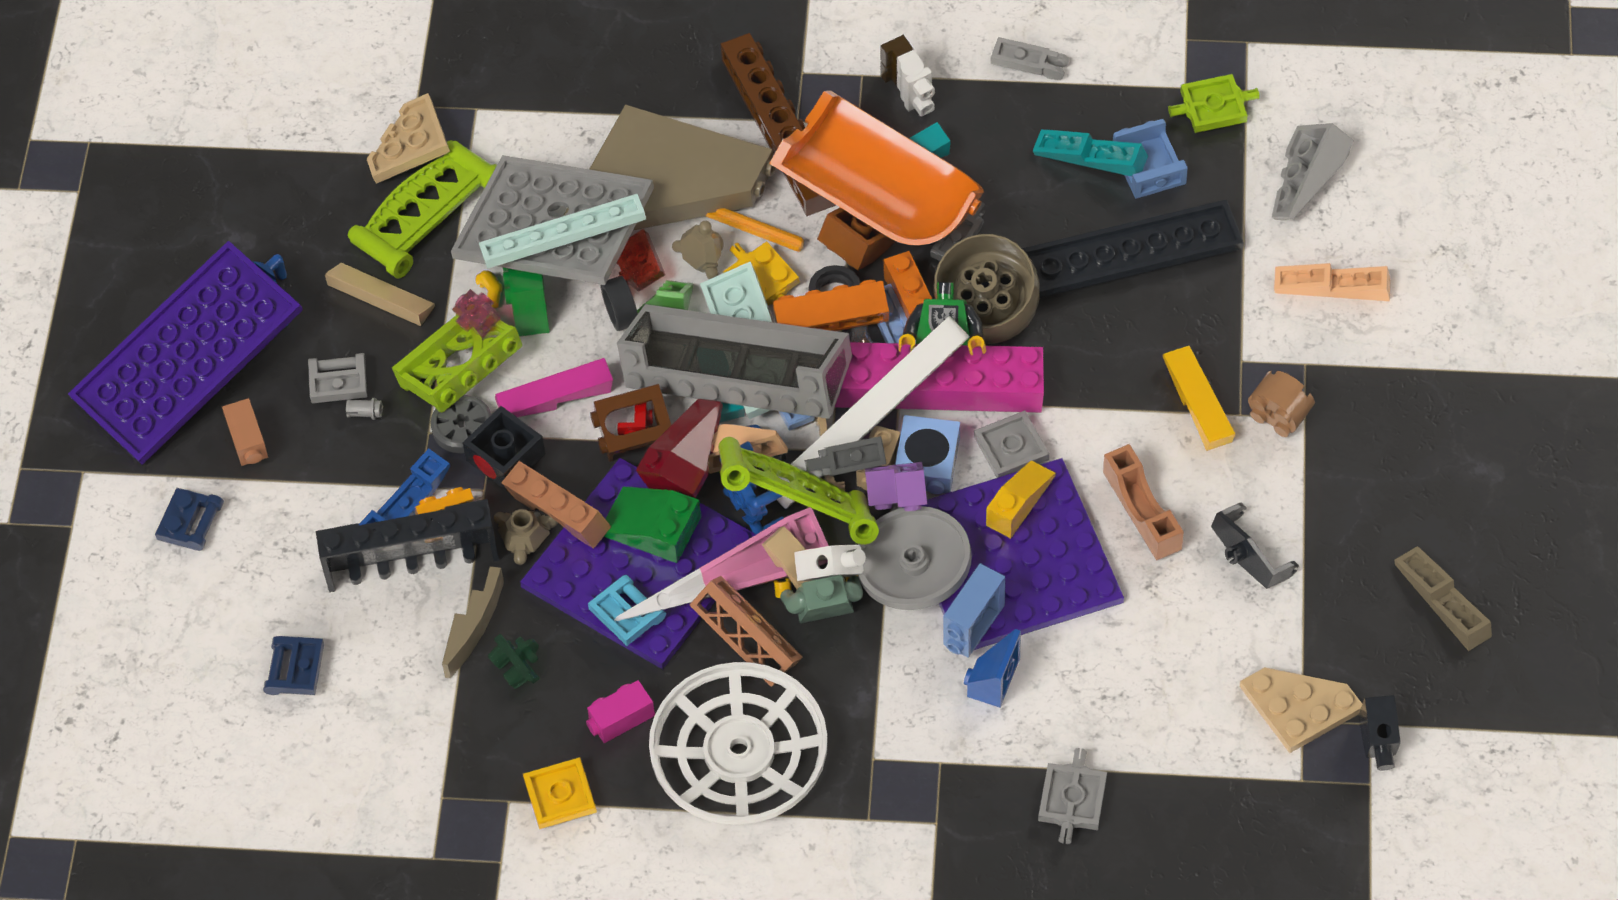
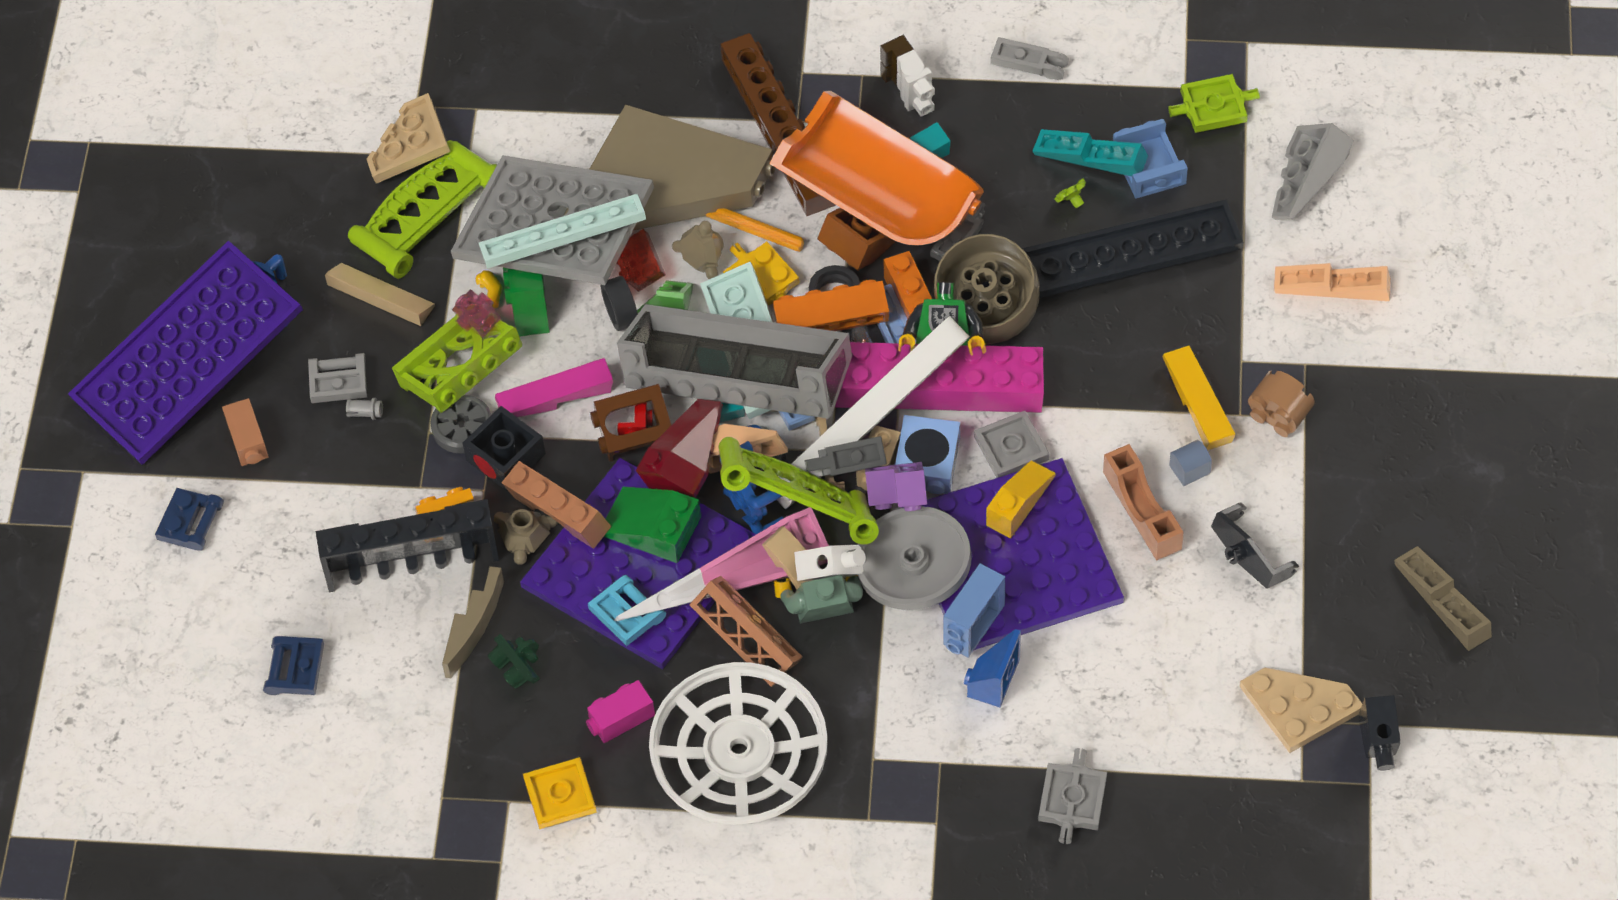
blue slope [359,448,450,525] -> none
none -> lime plant [1054,178,1086,208]
none -> sand blue piece [1169,440,1212,486]

